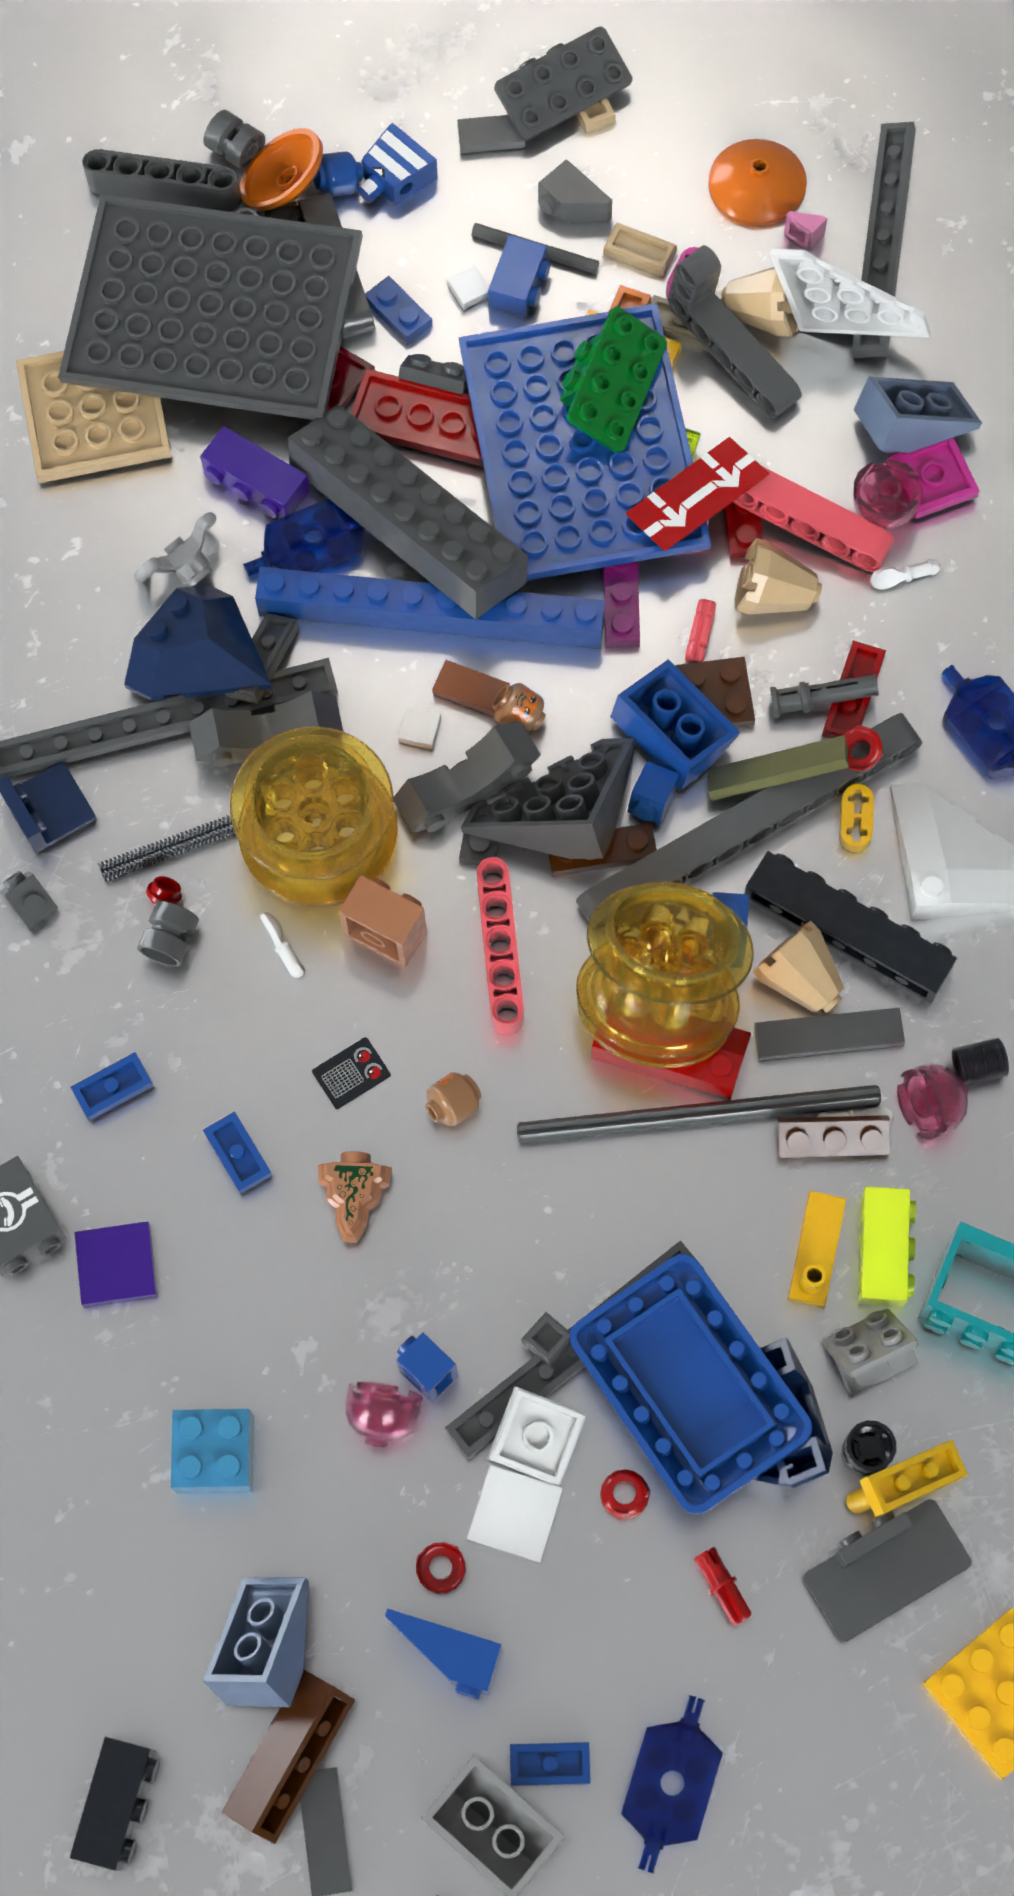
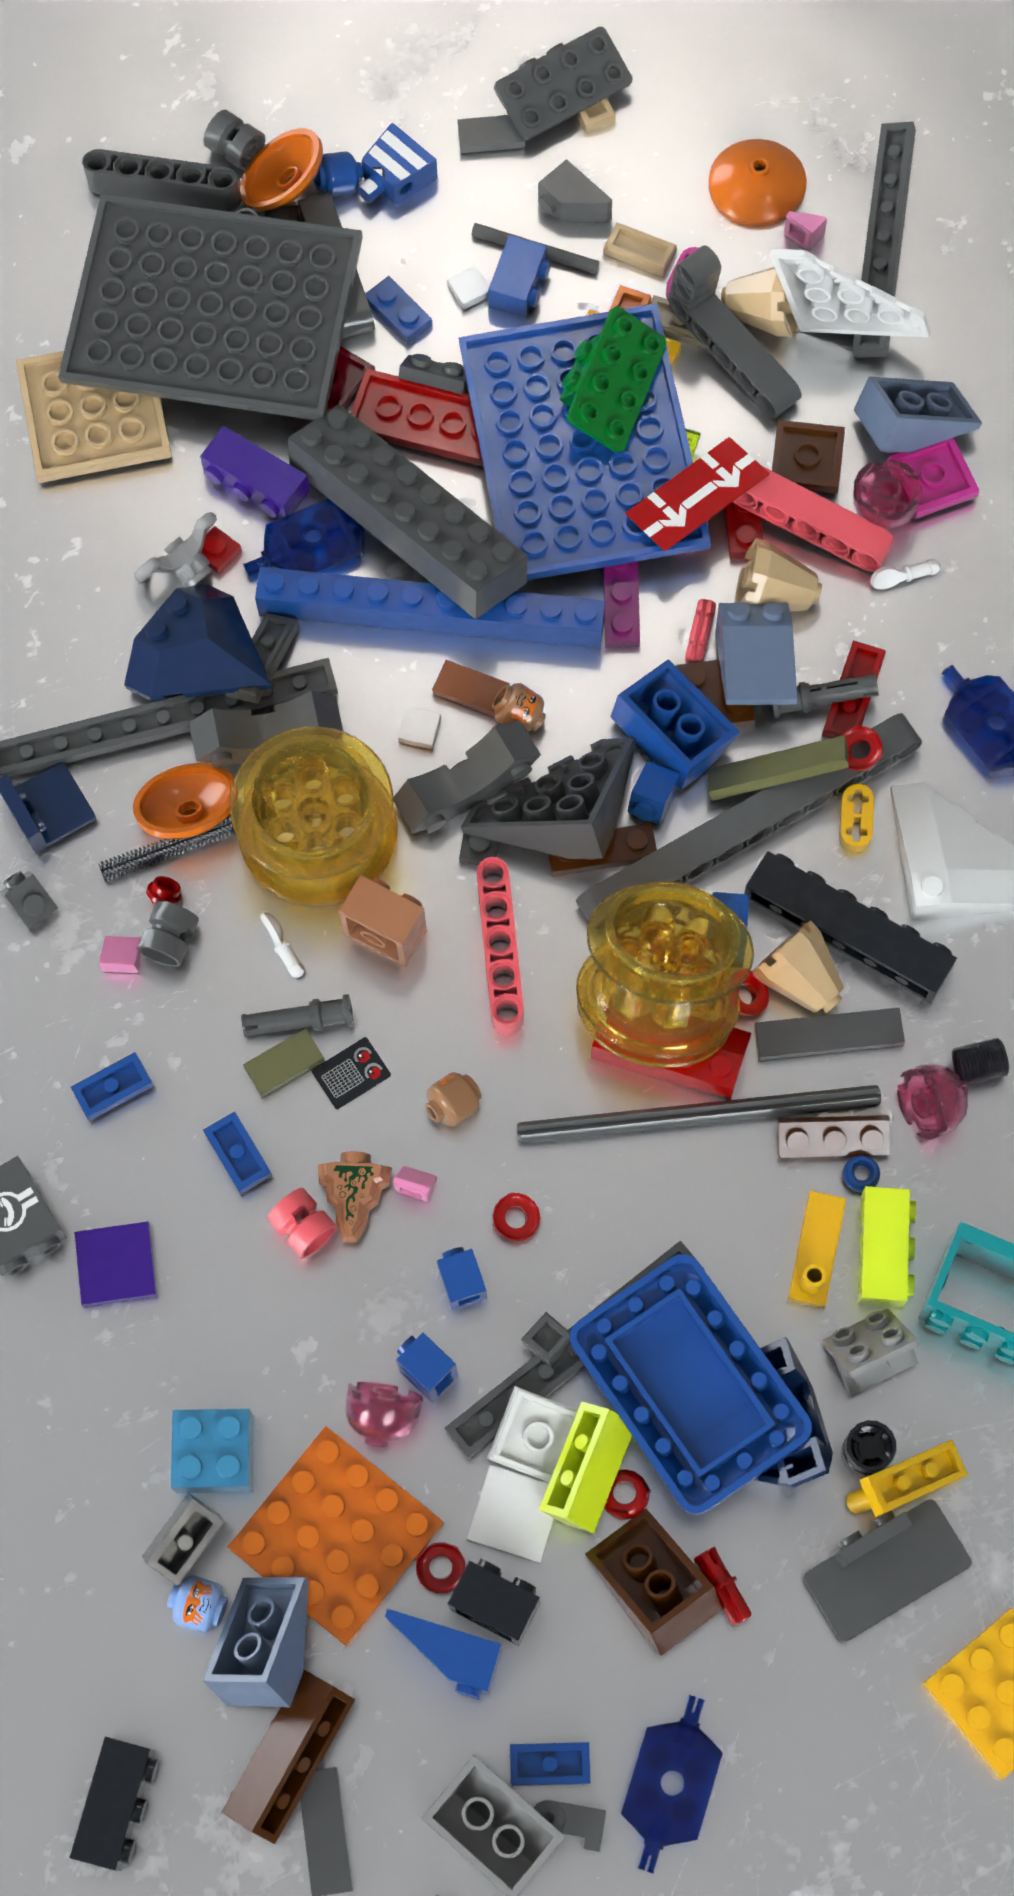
none -> bright pink slope [99,936,141,973]
none -> orange dish [133,763,238,839]
none -> brick [142,1492,224,1586]
none -> light blue head [167,1575,228,1633]
none -> red plate [202,526,242,575]
none -> orange plate [227,1426,445,1647]
none -> dark grey pin [241,994,354,1037]
none -> olive tile [243,1028,325,1098]
none -> coral wheel [267,1187,338,1259]
none -> bright pink slope [393,1166,437,1202]
none -> blue brick [437,1247,487,1310]
none -> black brick [447,1559,540,1646]
none -> red piece [492,1192,540,1241]
none -> dark grey leg [534,1800,606,1852]
none -> neon yellow brick [539,1402,632,1534]
none -> reddish brown slope [585,1508,722,1656]
none -> sand blue slope [715,602,797,705]
none -> red piece [722,970,769,1017]
none -> reddish brown plate [771,420,845,494]
none -> blue plate [843,1155,880,1193]

